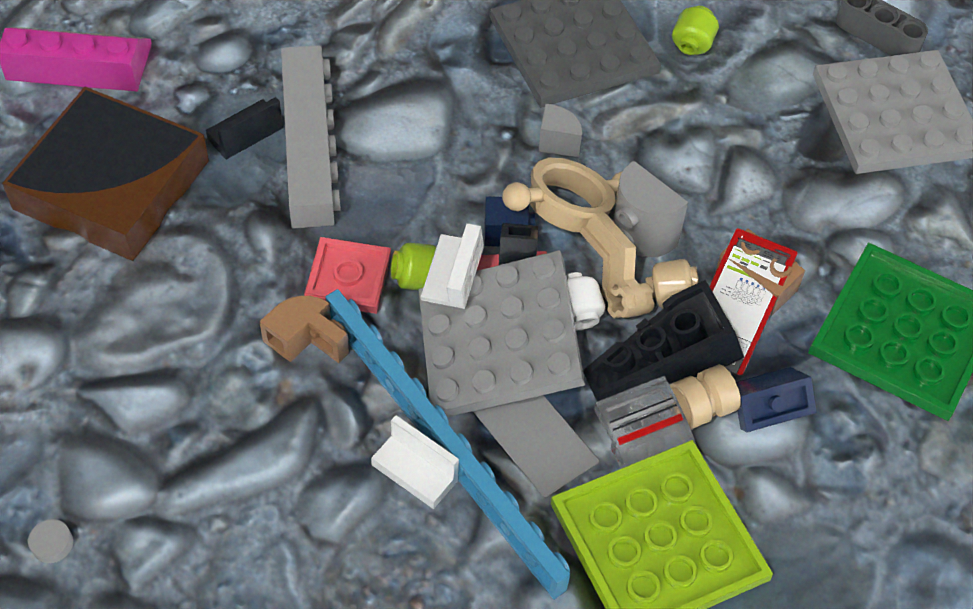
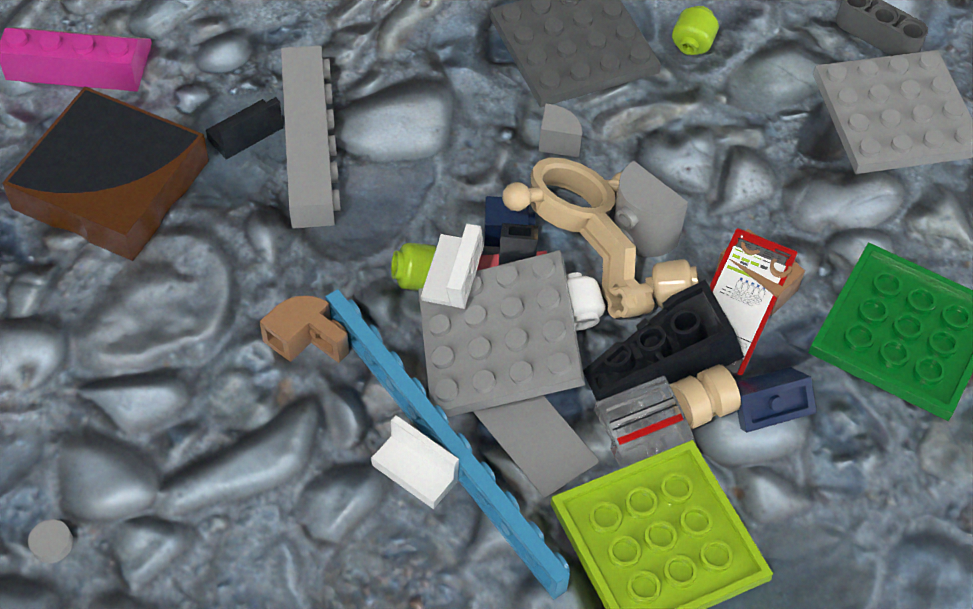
coral tile [304,237,391,314] -> none

